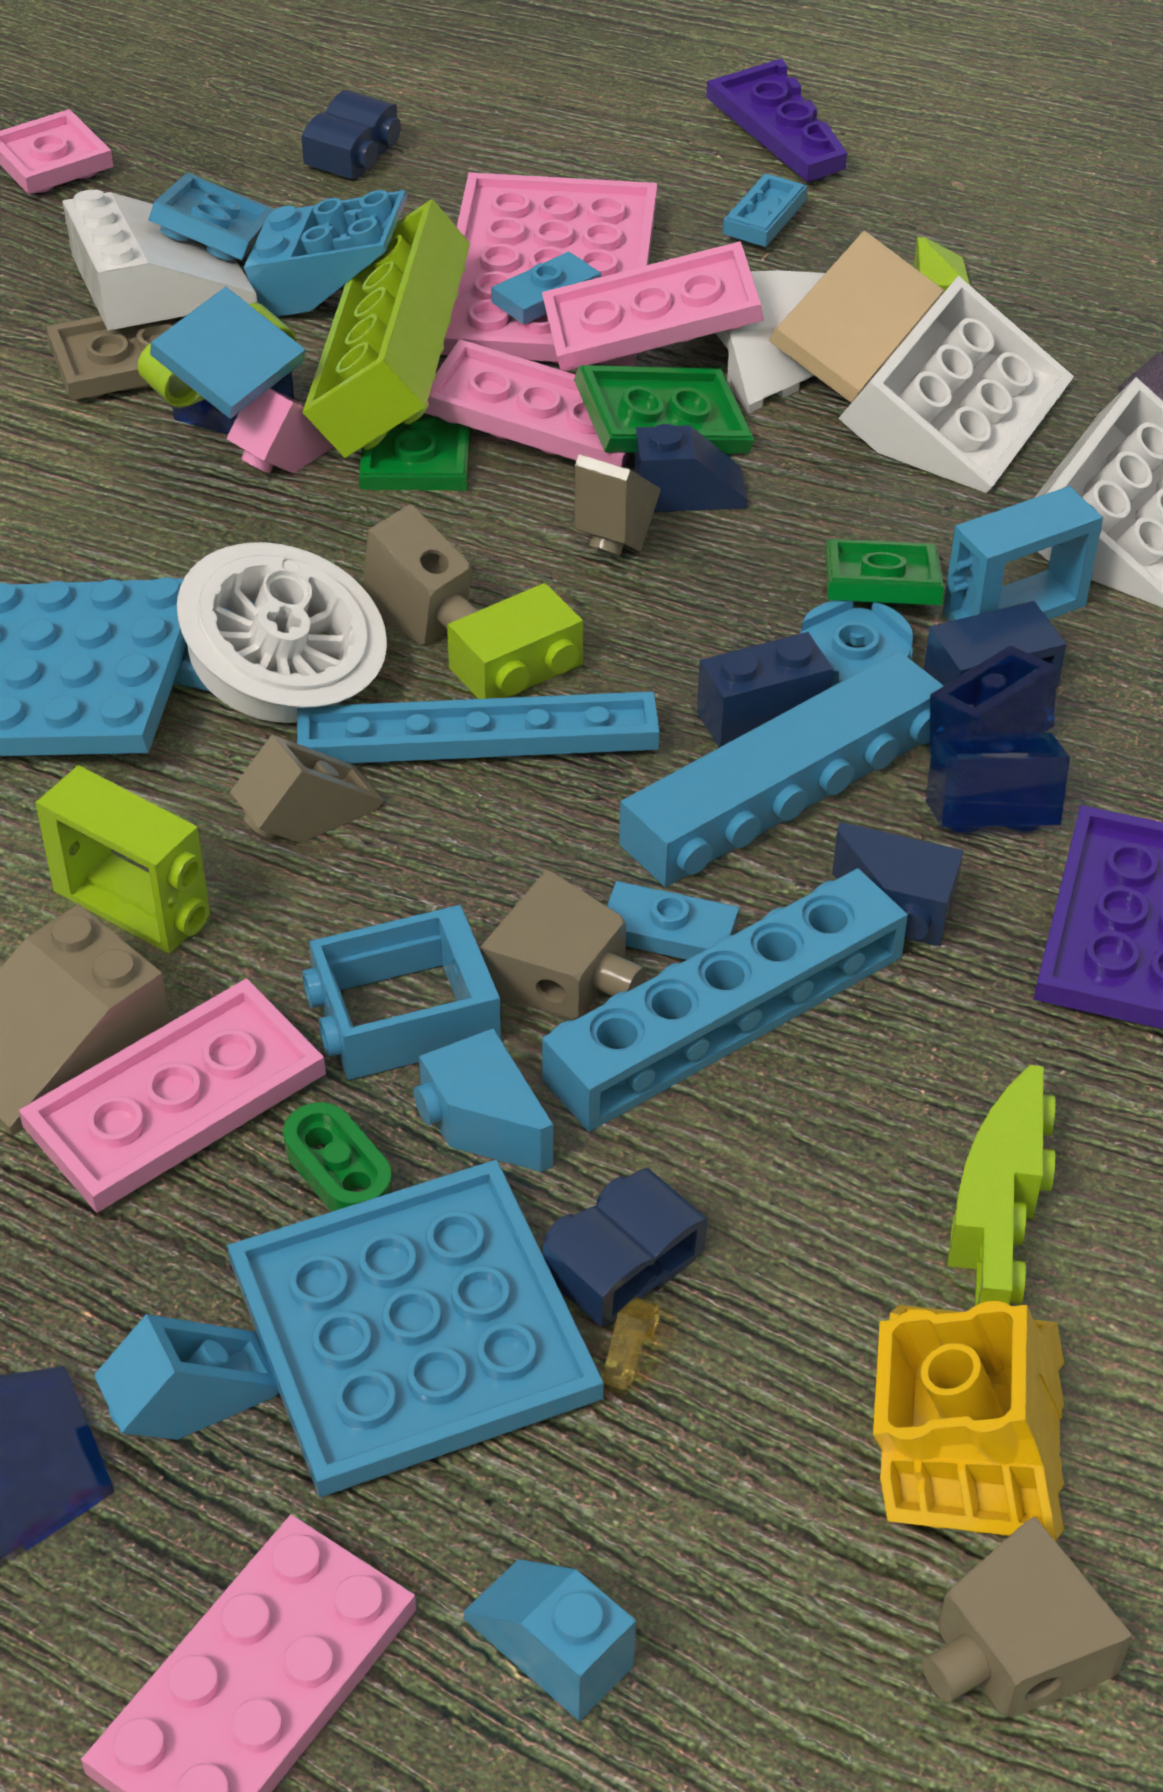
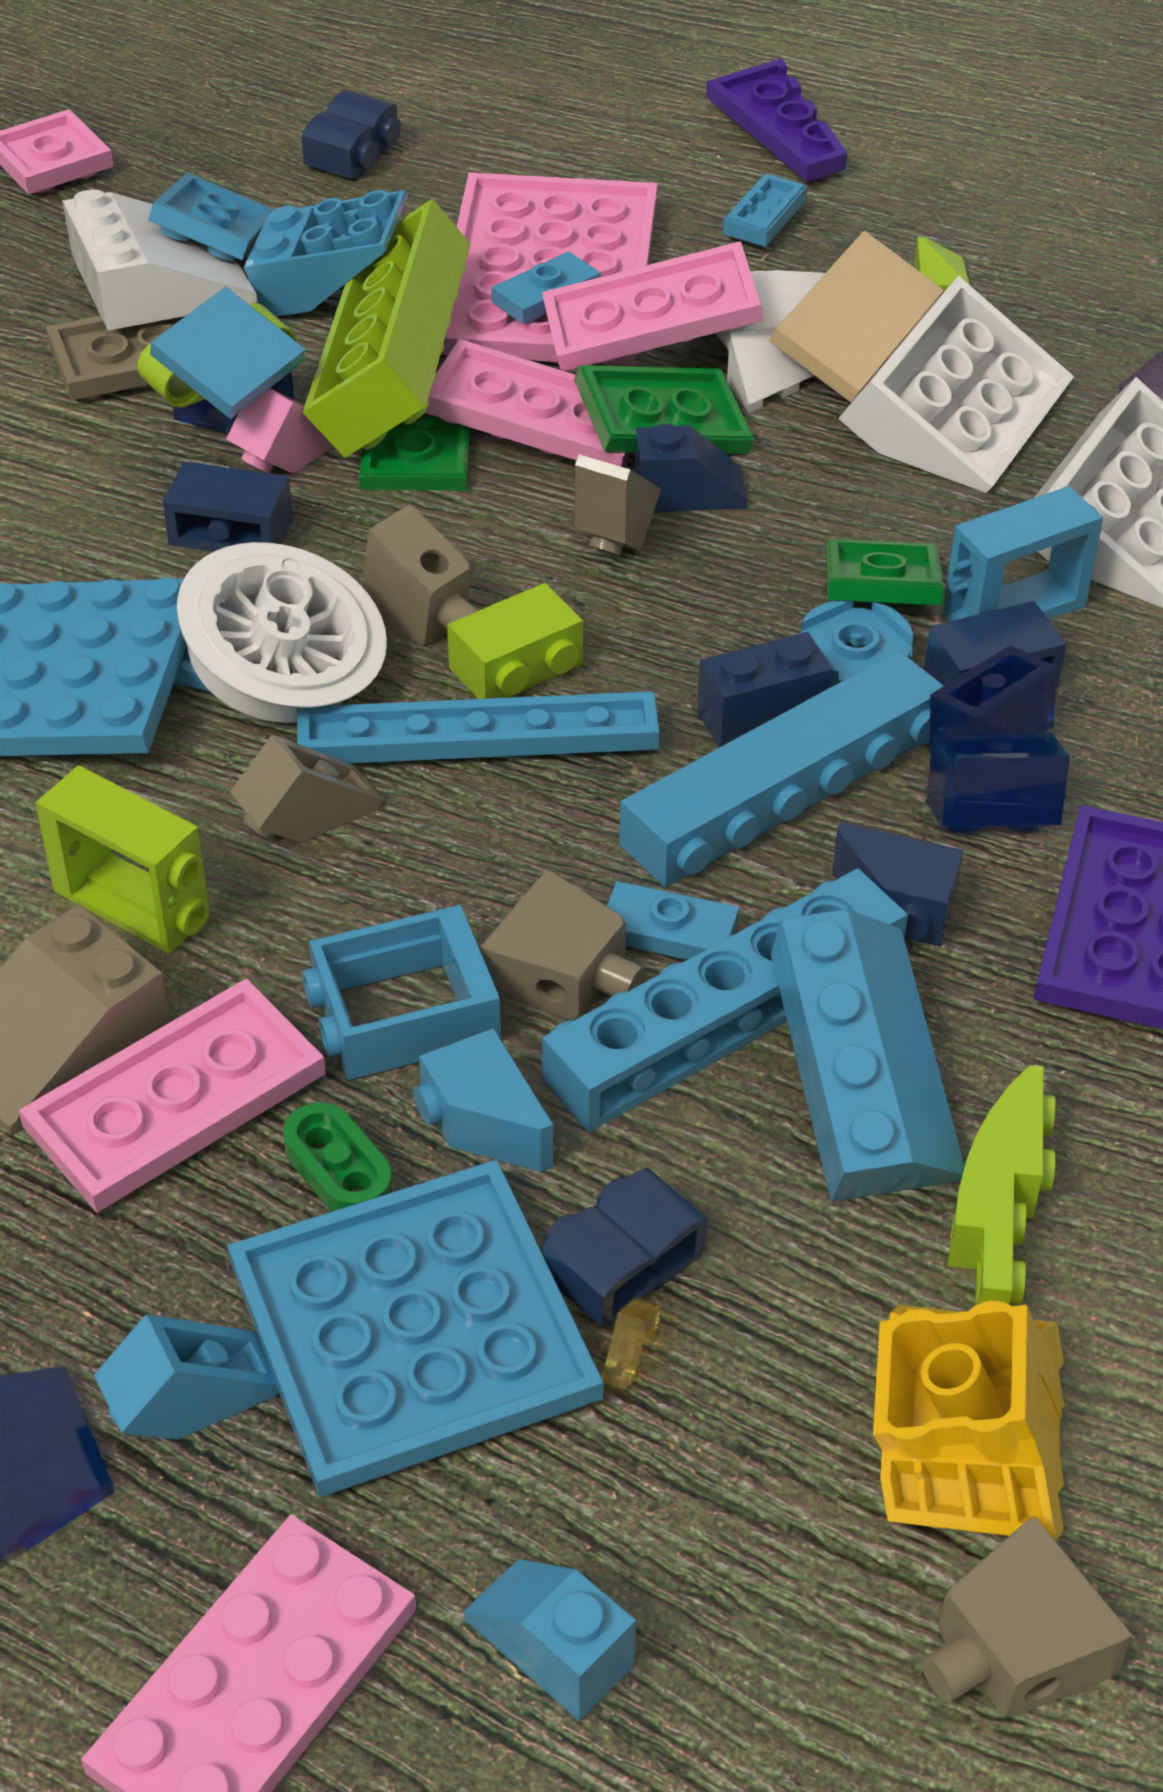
none -> dark blue brick [163,461,293,552]
none -> dark azure slope [771,909,965,1202]

